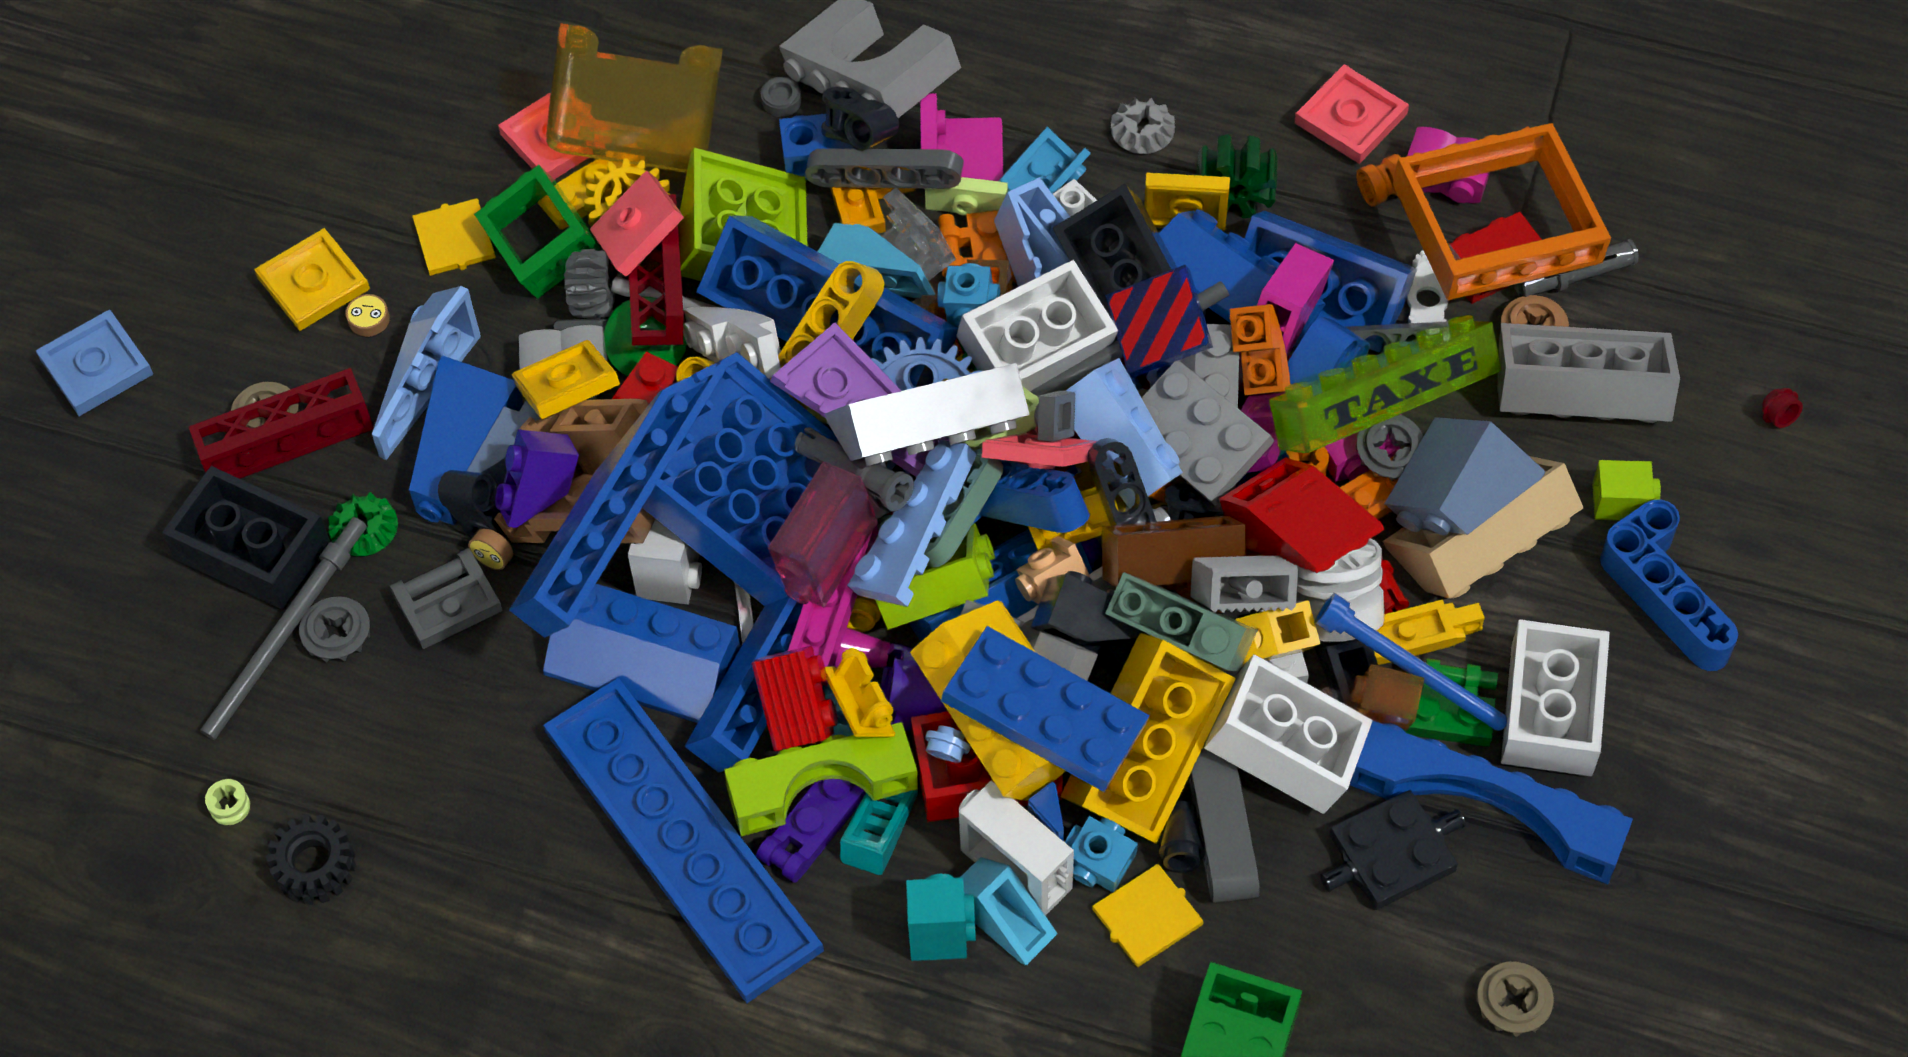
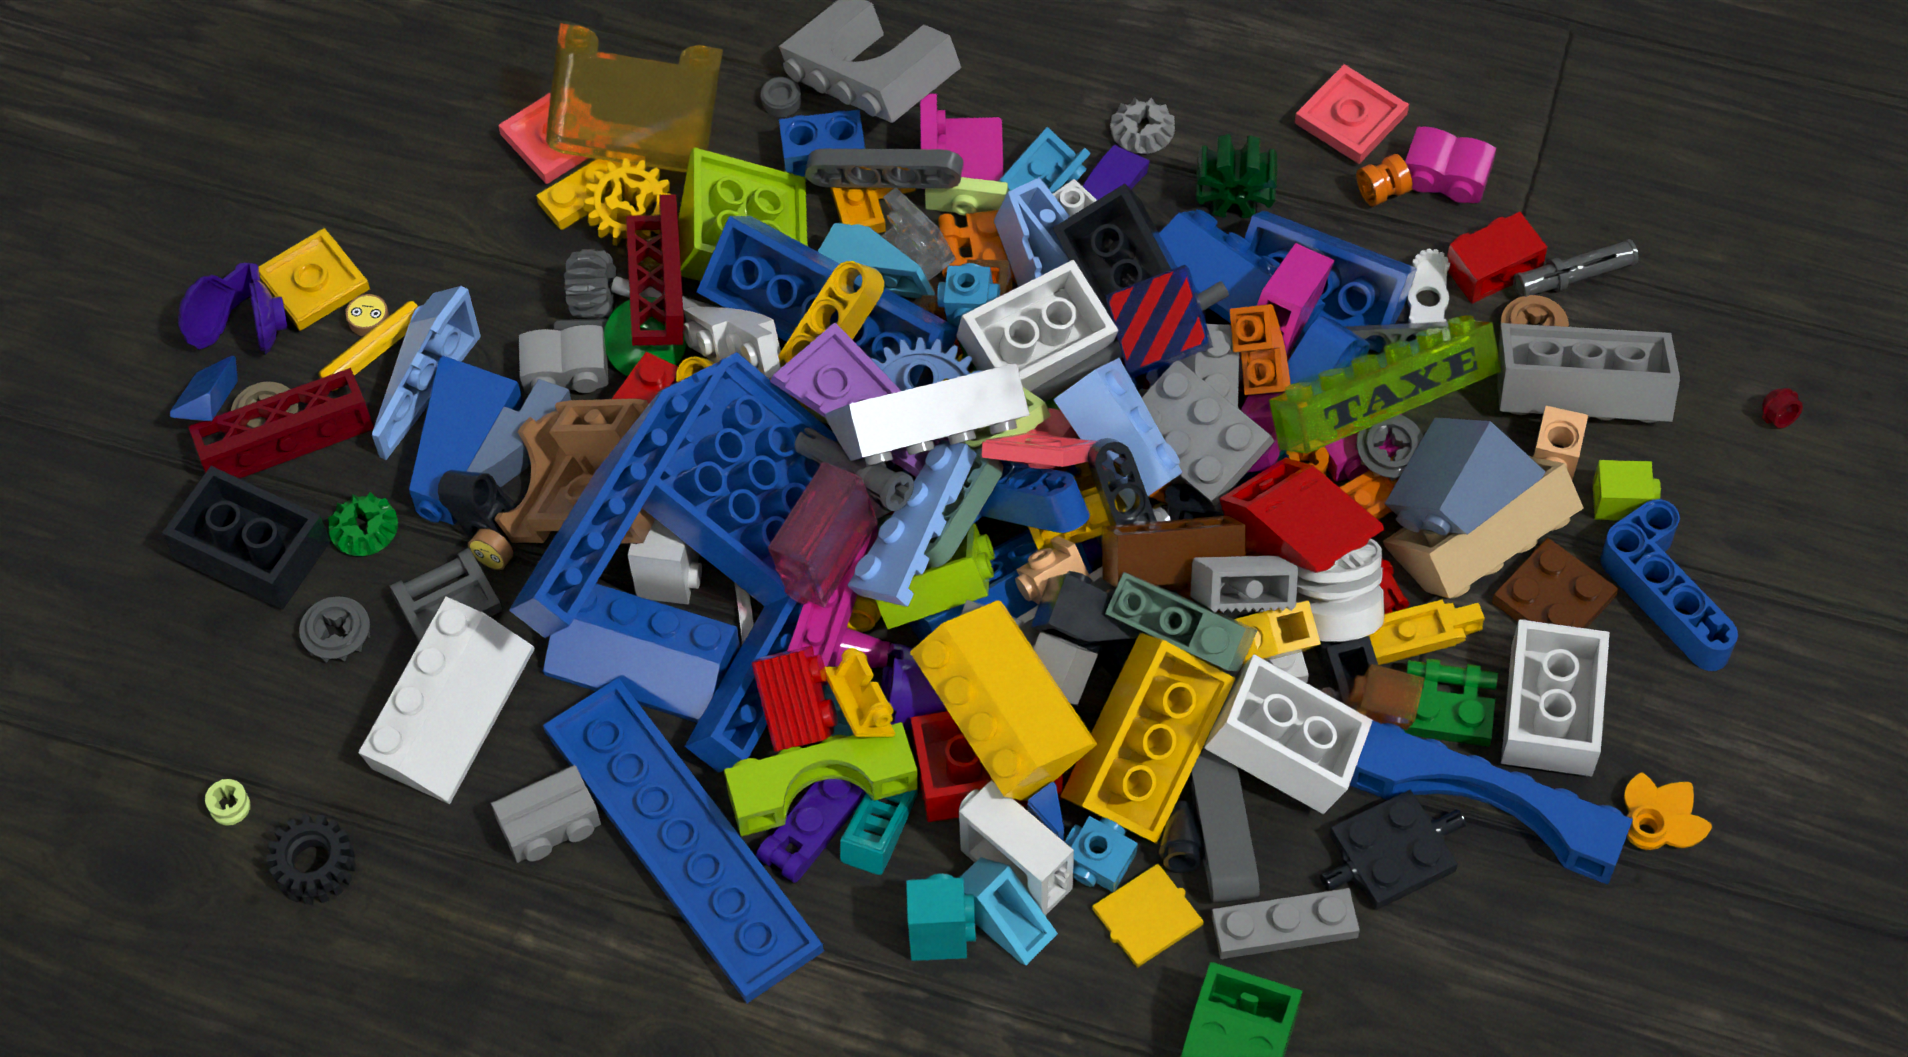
medium blue plate [36,309,153,416] -> none
dark grey bar [200,517,367,740] -> none
yellow piece [413,198,496,276] -> none
green window [474,164,602,299] -> none
dark purple slope [495,429,579,528] -> none
yellow plate [512,340,620,419] -> none
coral plate [590,170,684,276] -> none
black piece [821,87,899,150] -> none
light blue plate [925,725,971,763] -> none
blue plate [940,626,1150,792] -> none
dark grey plate [1034,390,1075,442] -> none
yellow plate [1144,173,1230,231] -> none
blue piece [1315,593,1507,730] -> none
orange window [1393,123,1611,300] -> none
dark tan gear [1476,961,1554,1037] -> none
none -> blue slope [170,356,238,421]
none -> dark purple animal [178,263,287,355]
none -> yellow axle [319,301,419,391]
none -> white slope [358,597,535,804]
none -> light grey brick [491,765,601,863]
none -> dark purple slope [1082,145,1150,200]
none -> light grey plate [1212,888,1360,959]
none -> reddish brown plate [1492,538,1619,629]
none -> light nougat brick [1533,406,1588,480]
none -> light orange plate [1624,772,1712,850]

